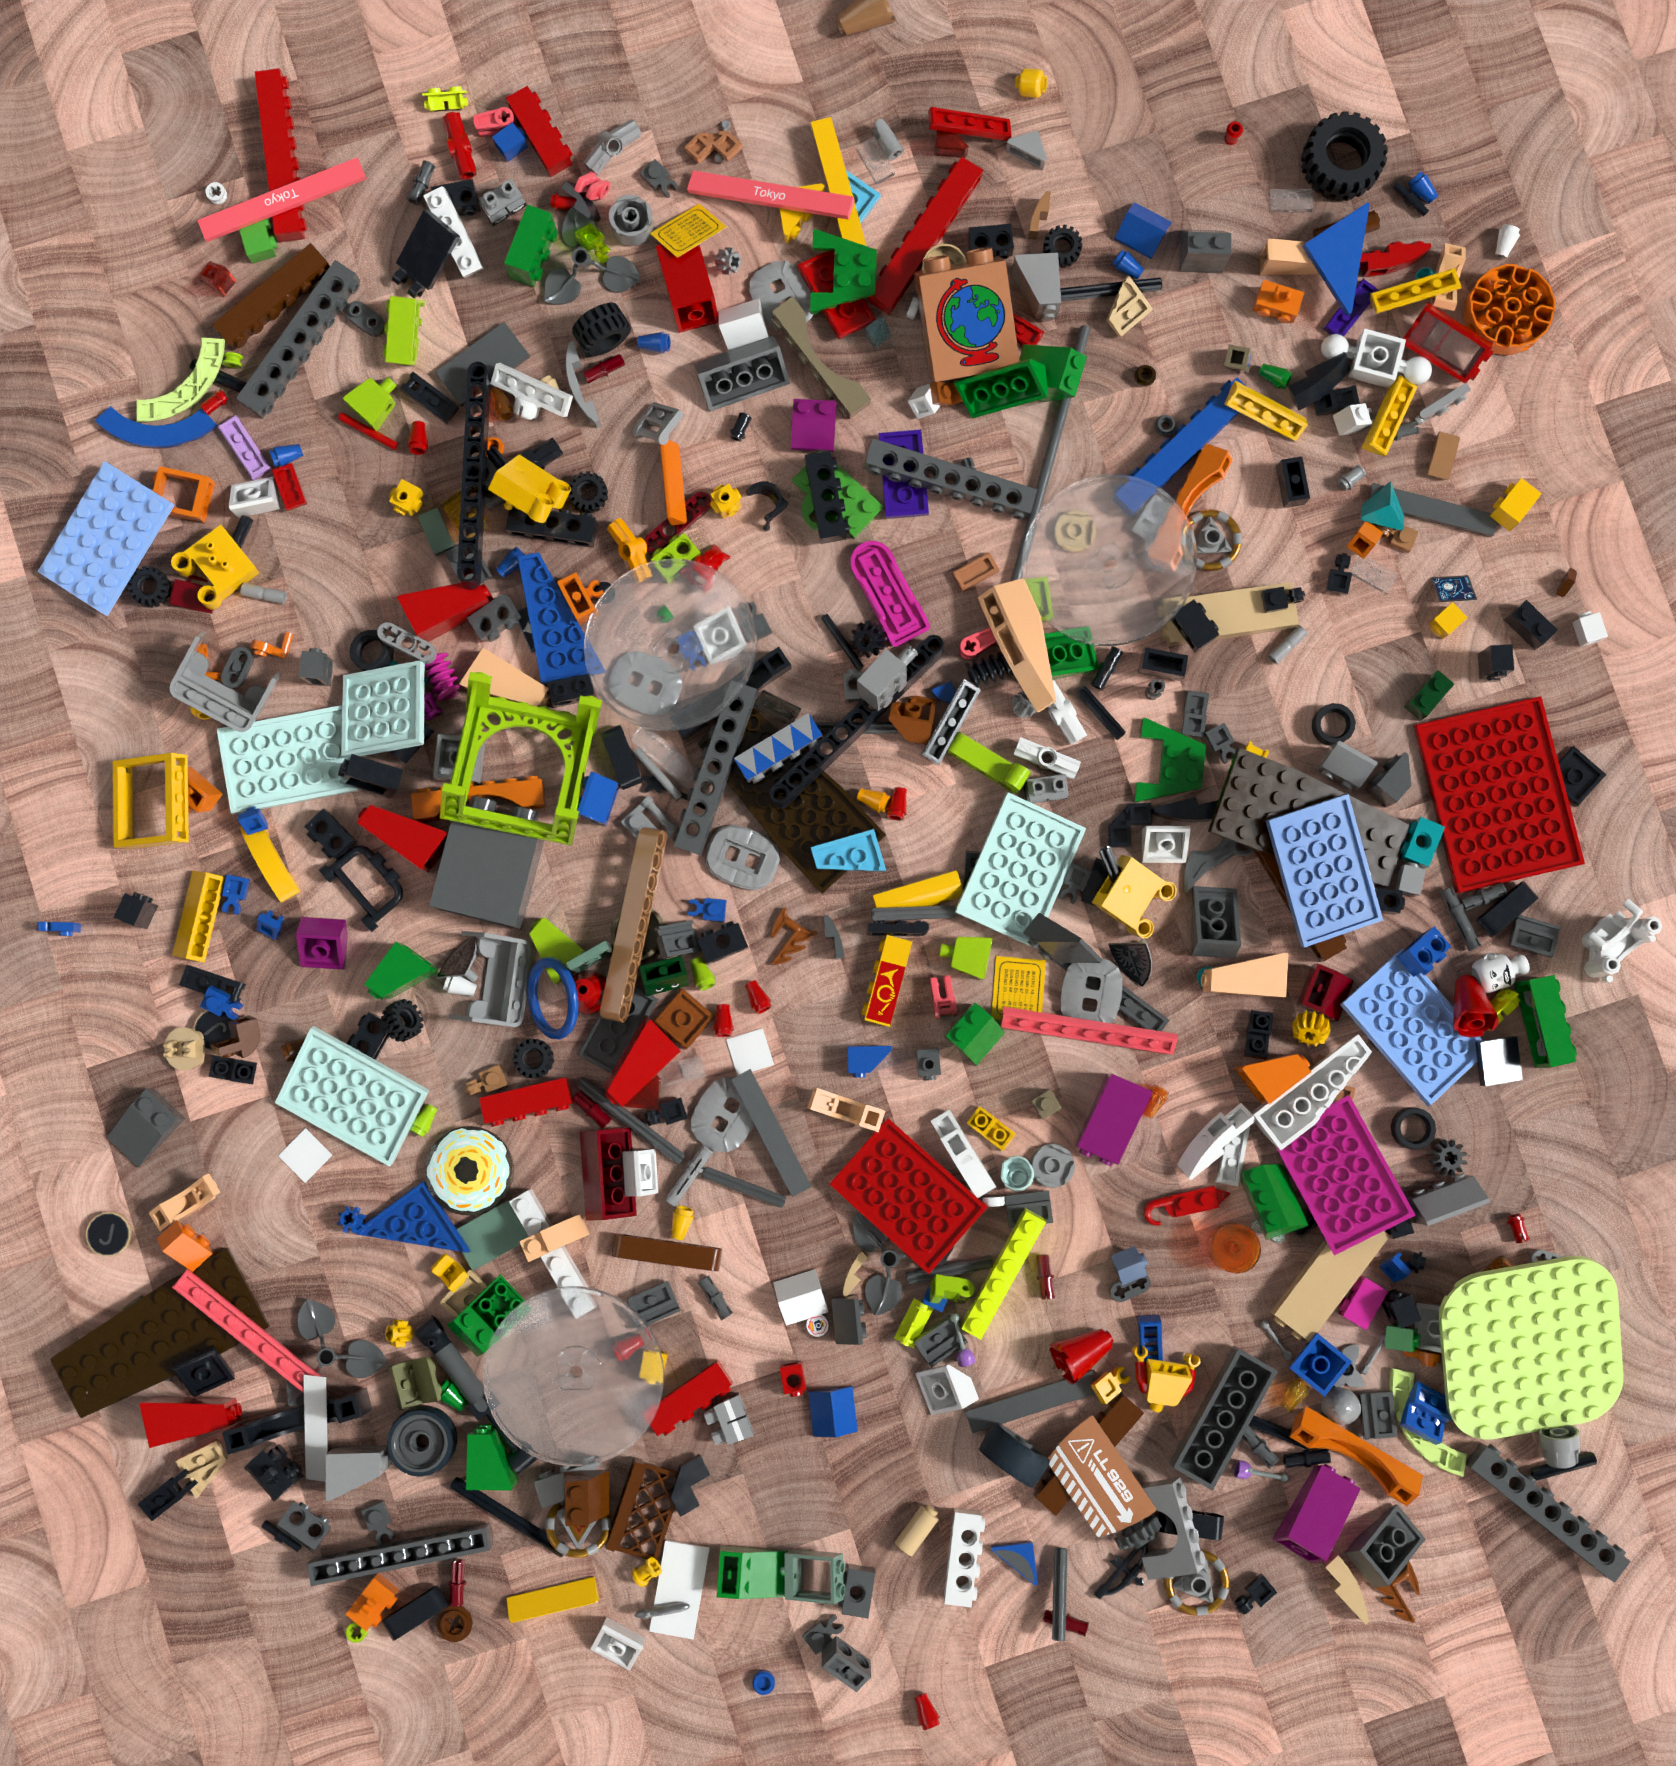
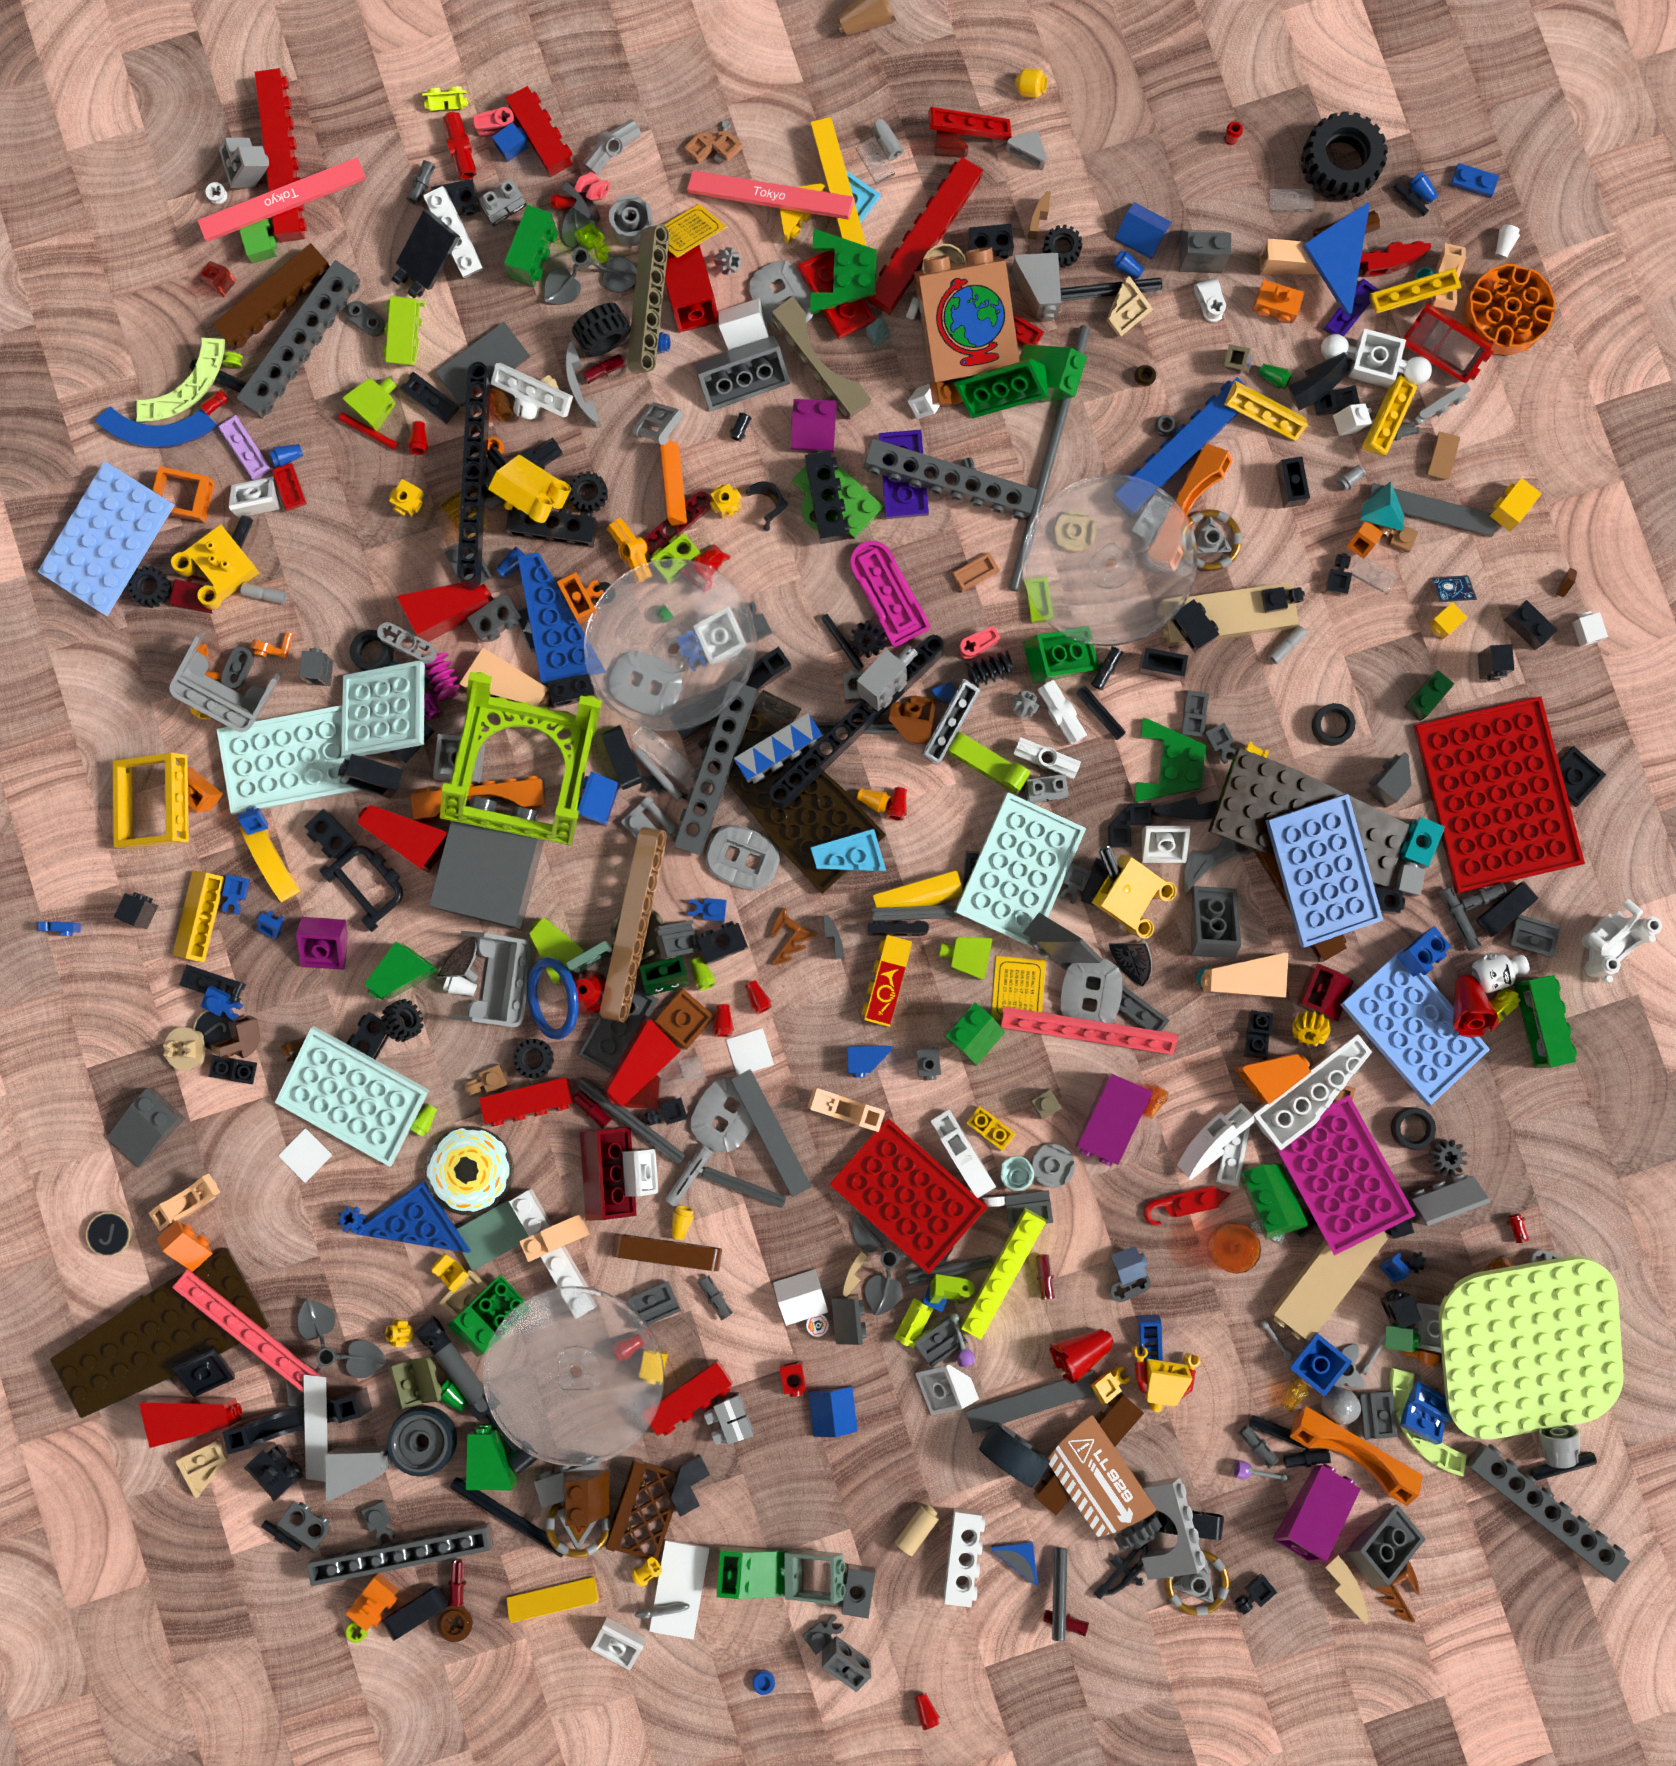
black hinge [138,1468,198,1521] -> none
sand green tile [418,508,455,556] -> none
dark grey plate [640,159,678,198] -> none
coral piece [930,975,957,1019] -> none
light nougat wedge [977,578,1056,712] -> none
dark grey pin [1145,679,1165,700] -> none
dark grey brick [1169,1346,1278,1491] -> none
light grey slope [1317,741,1378,791] -> none
dark pink brick [1338,1276,1389,1330] -> none
tile [1475,1036,1522,1086] -> none
none -> light grey brick [219,138,269,188]
none -> dark tan beam [627,224,669,374]
none -> white piece [1194,278,1226,323]
none -> blue plate [1450,163,1499,198]

